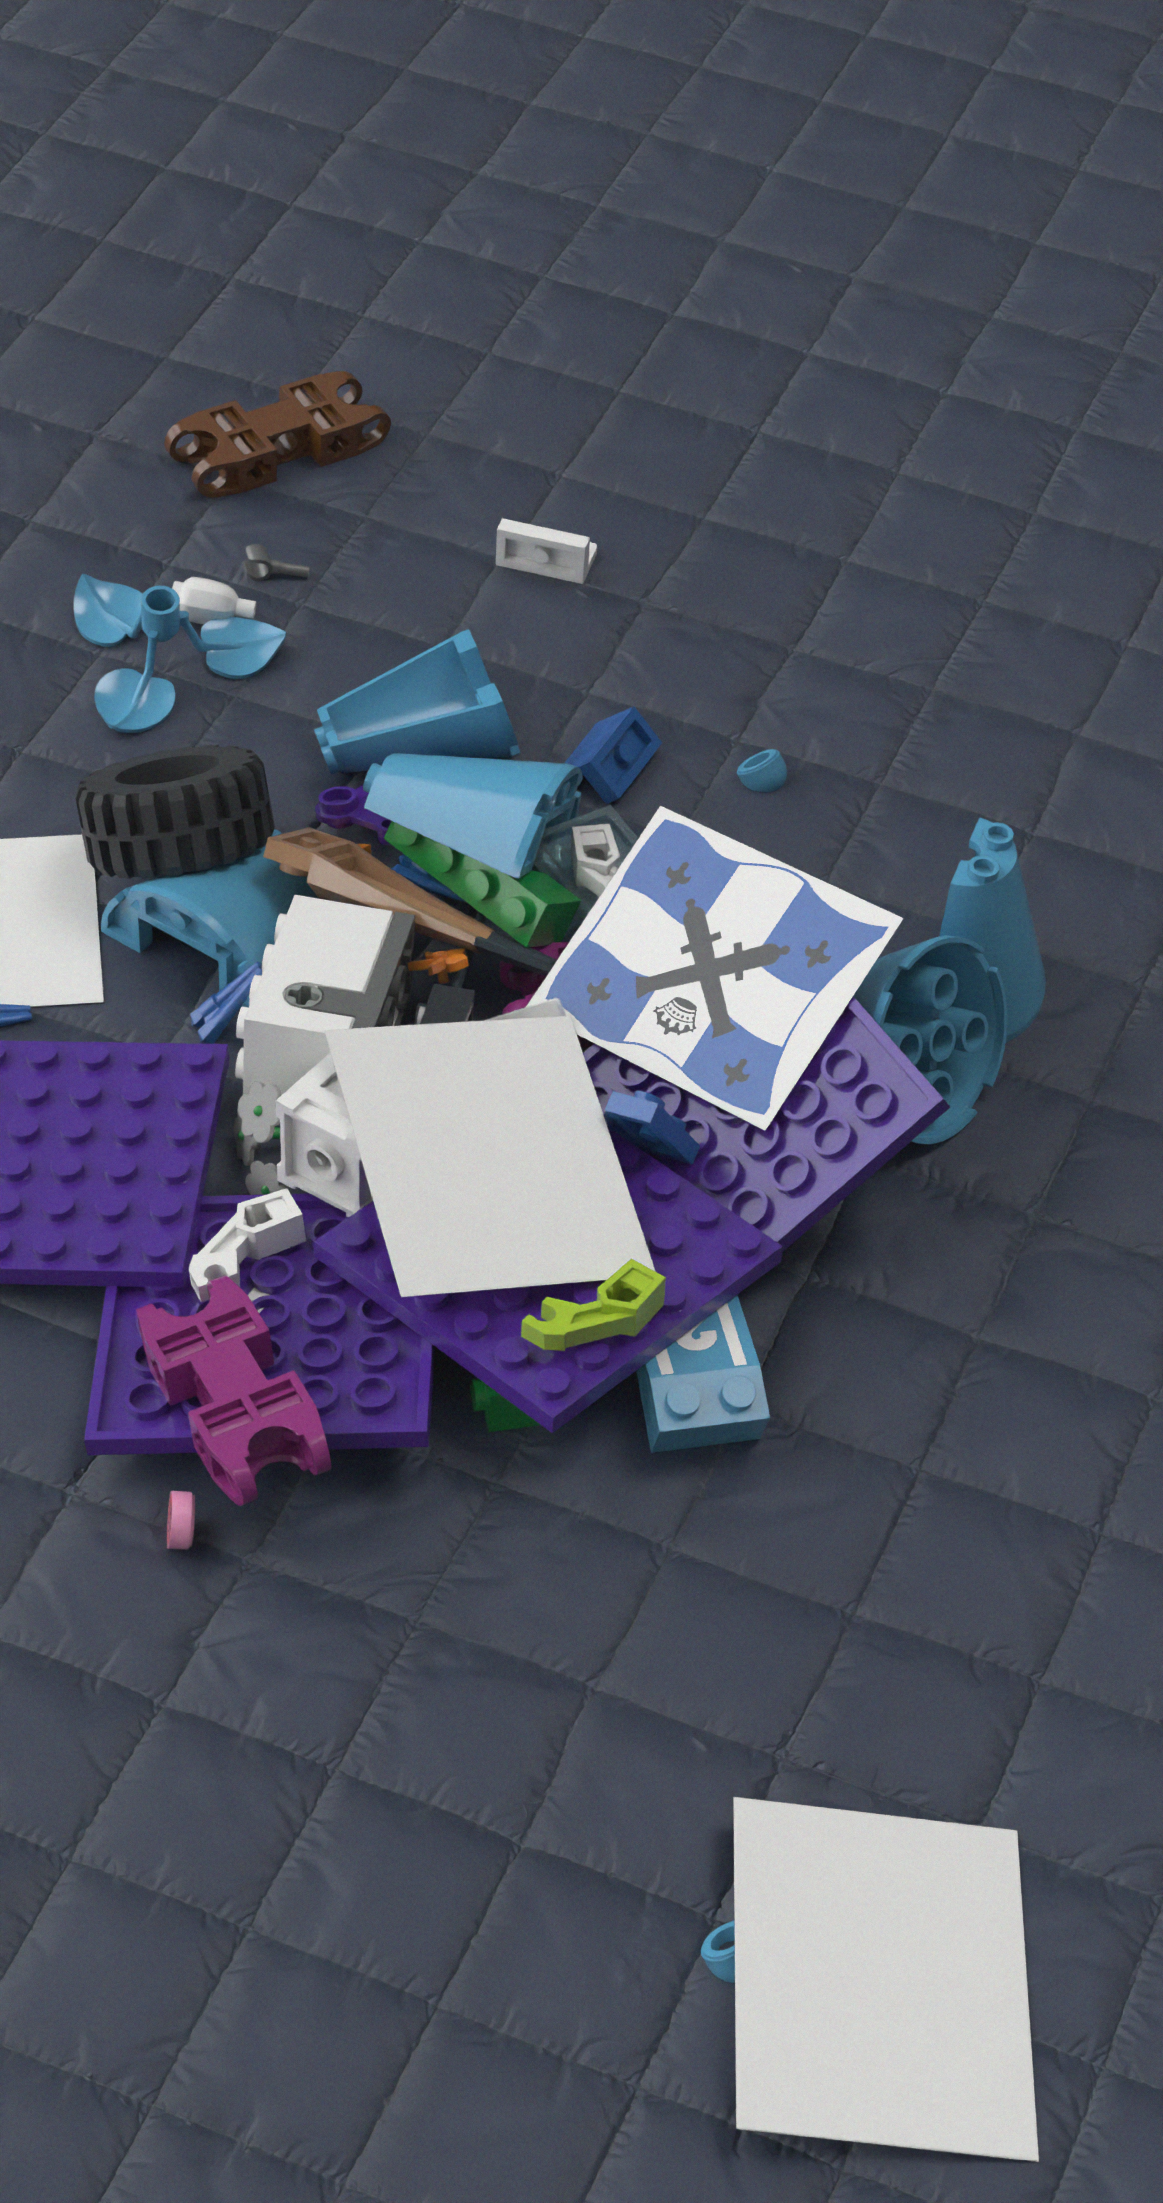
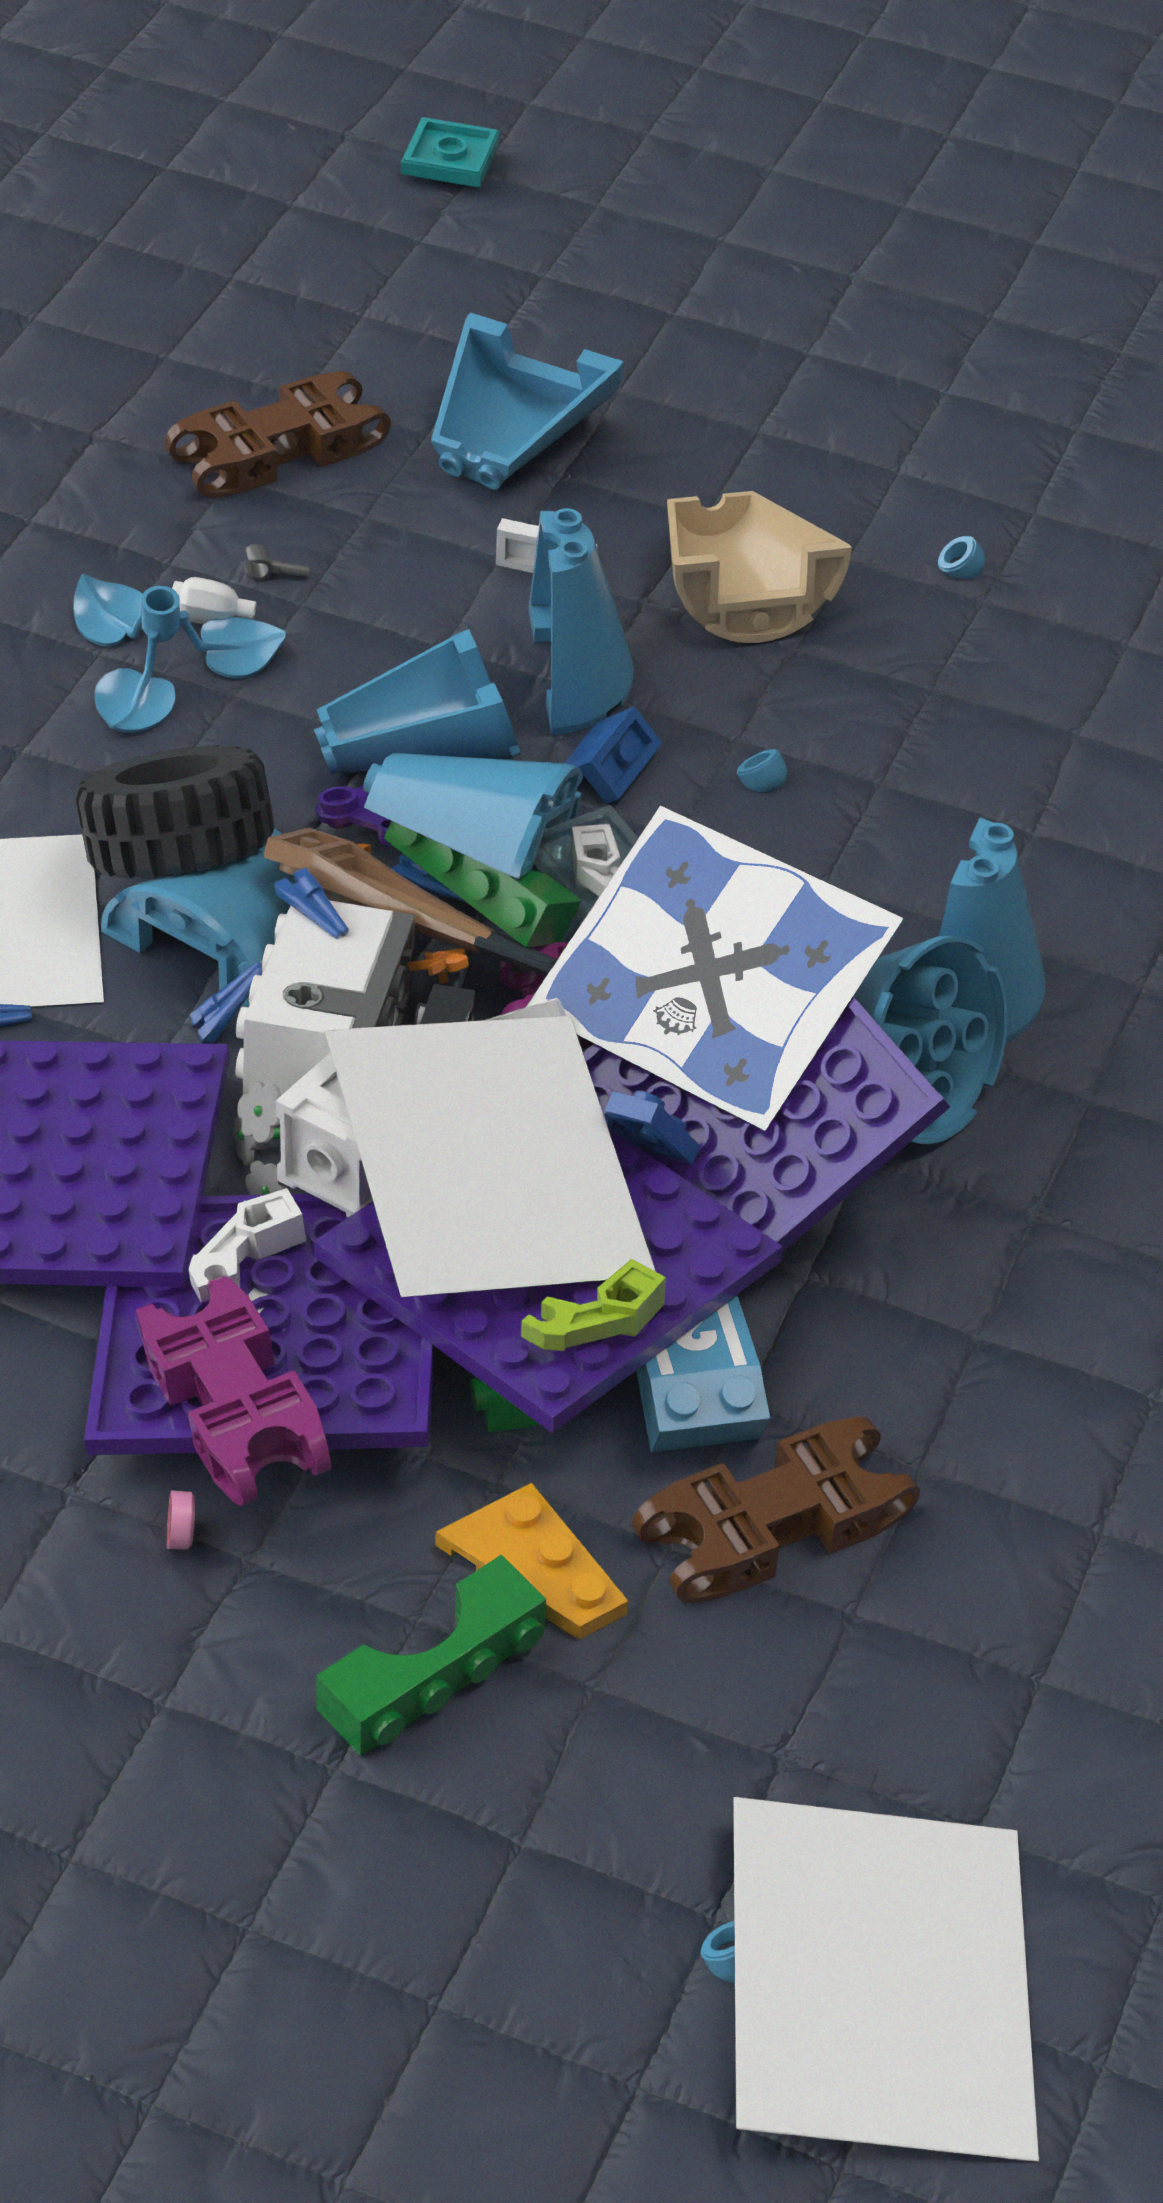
none -> blue piece [274,867,349,939]
none -> green arch [316,1554,546,1756]
none -> teal plate [401,117,500,188]
none -> dark azure cone [431,312,624,490]
none -> light orange wing [435,1483,628,1640]
none -> dark azure cone [529,508,634,735]
none -> reddish brown piece [632,1416,920,1603]
none -> tan cone [667,491,852,643]
none -> dark azure piece [938,536,986,579]

